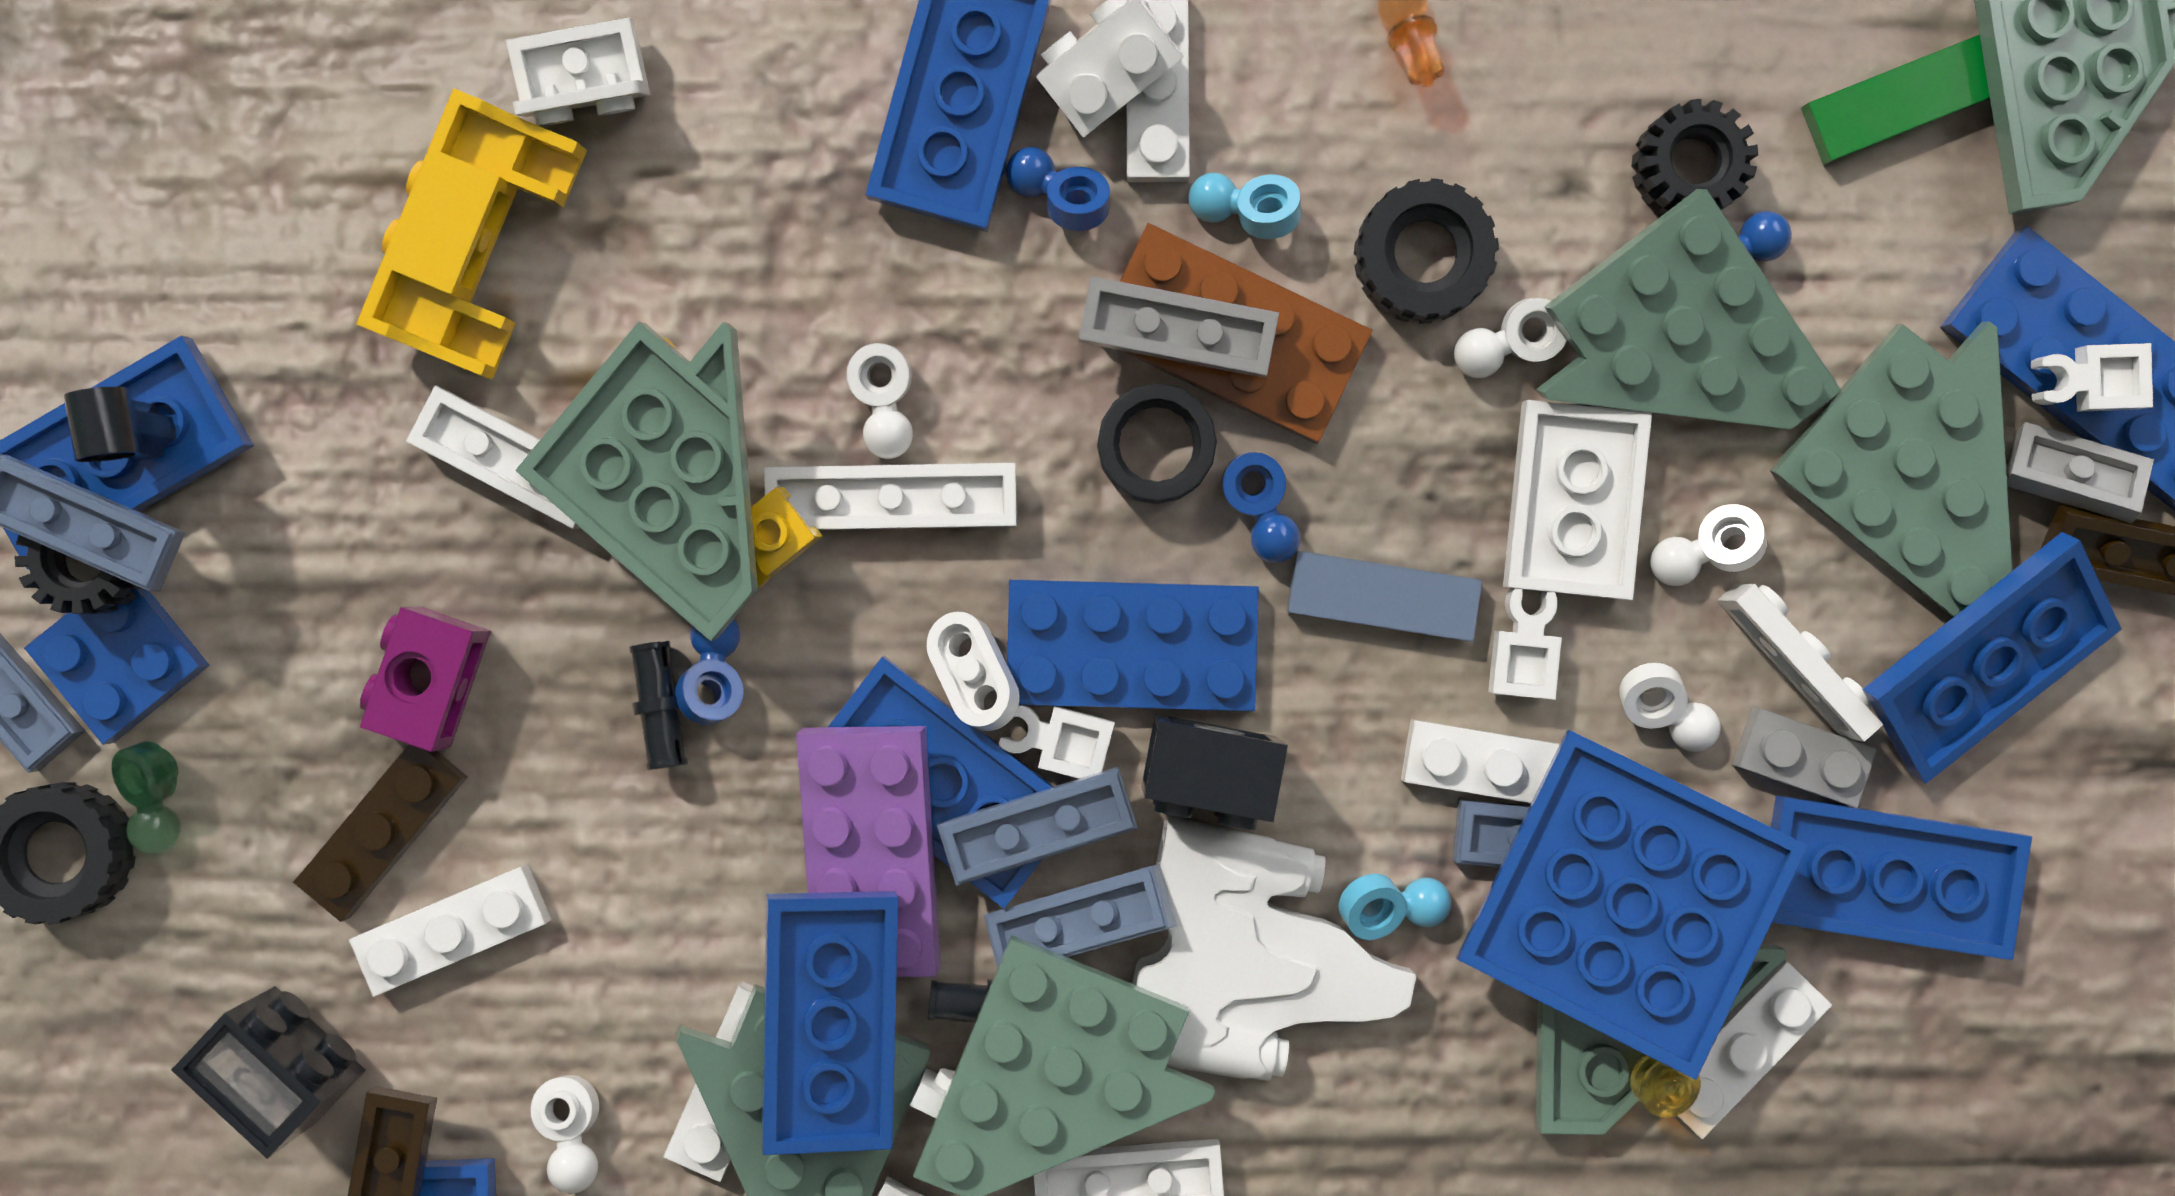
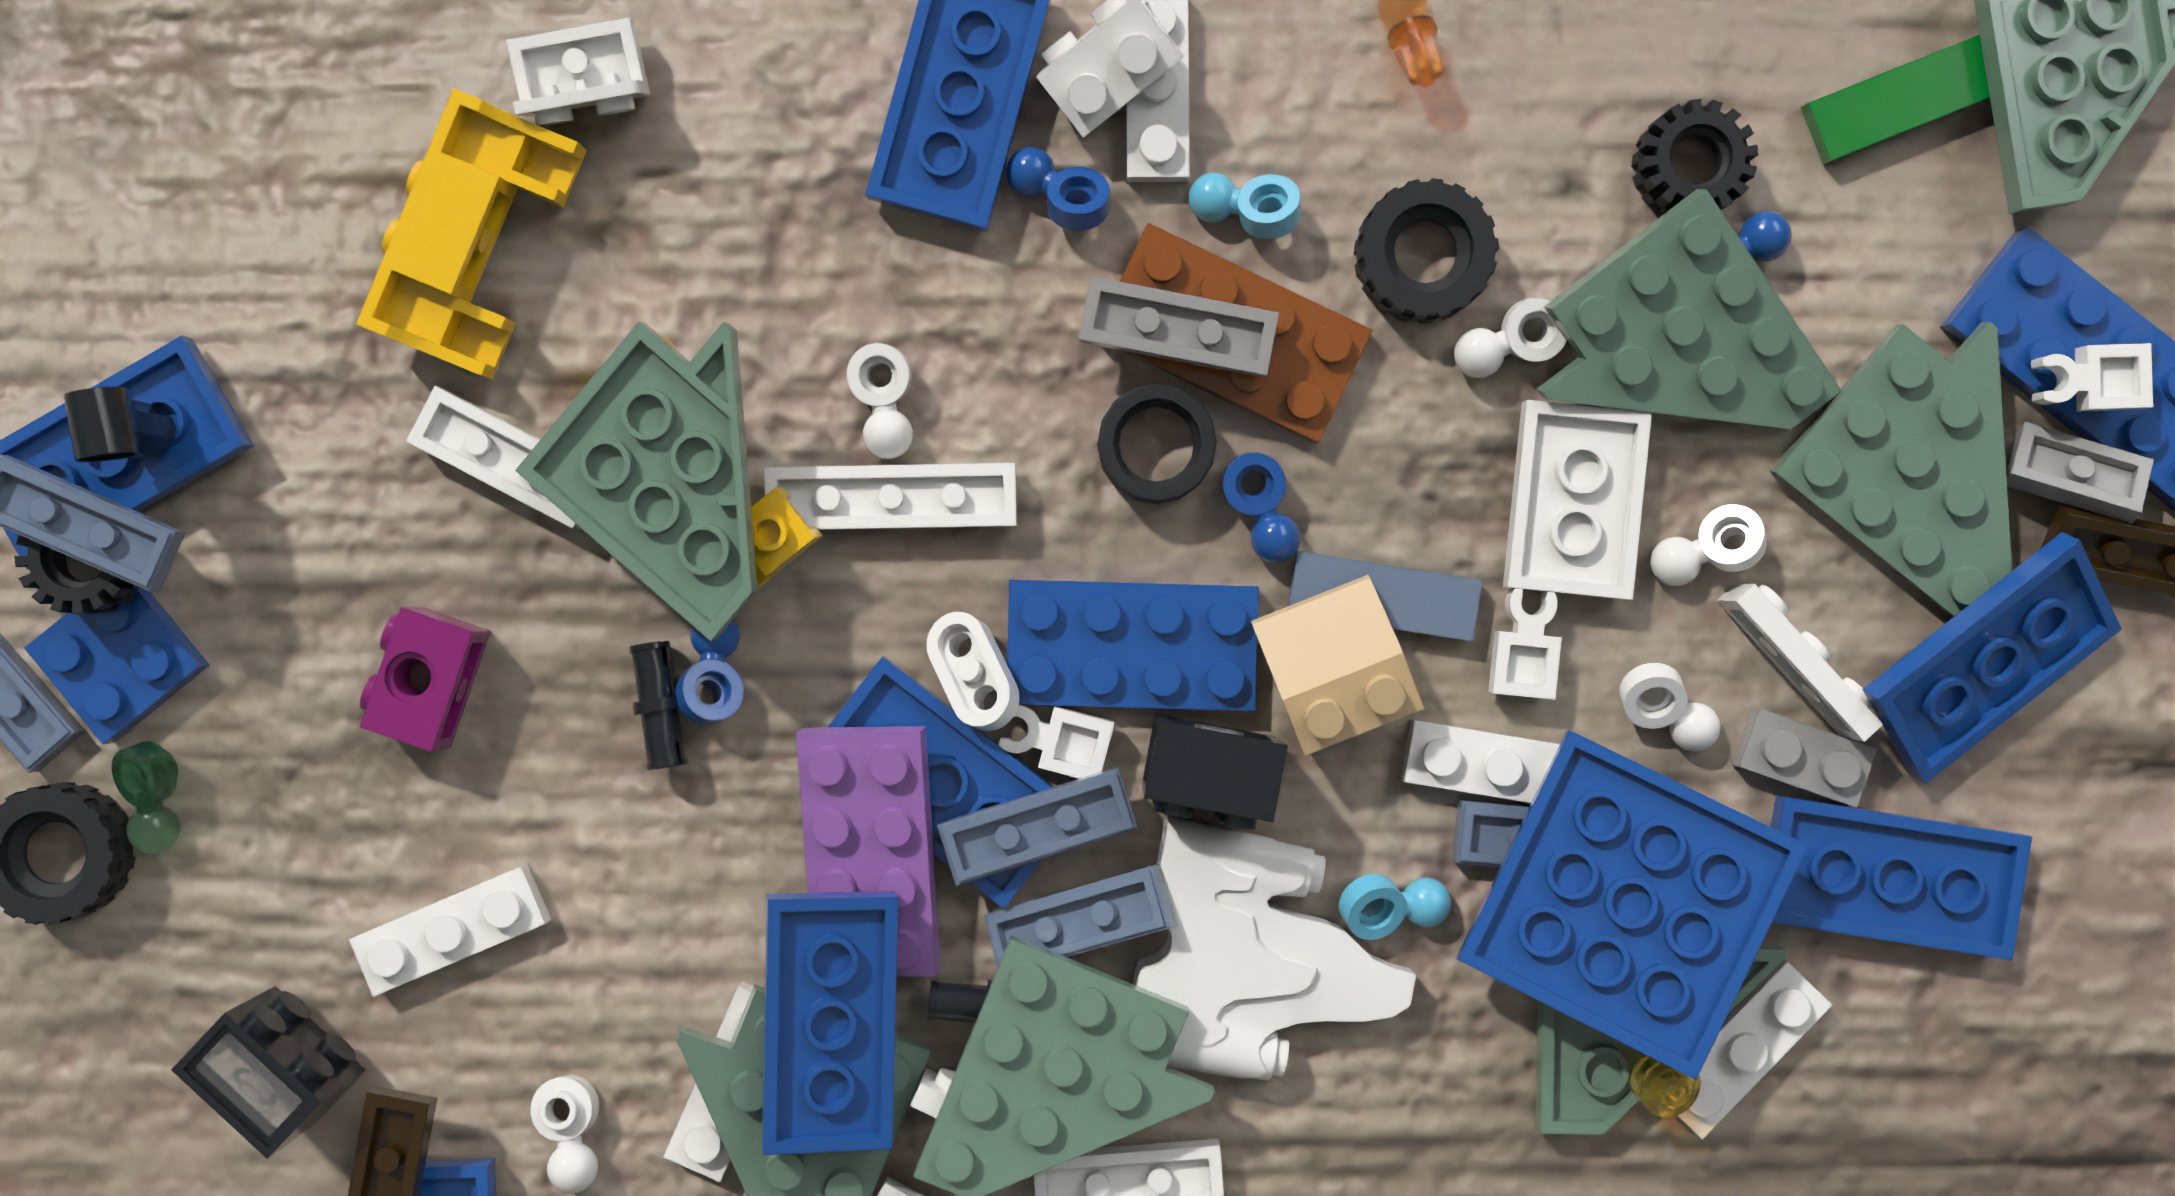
dark brown plate [293,744,468,922] -> none
none -> tan slope [1251,575,1424,756]

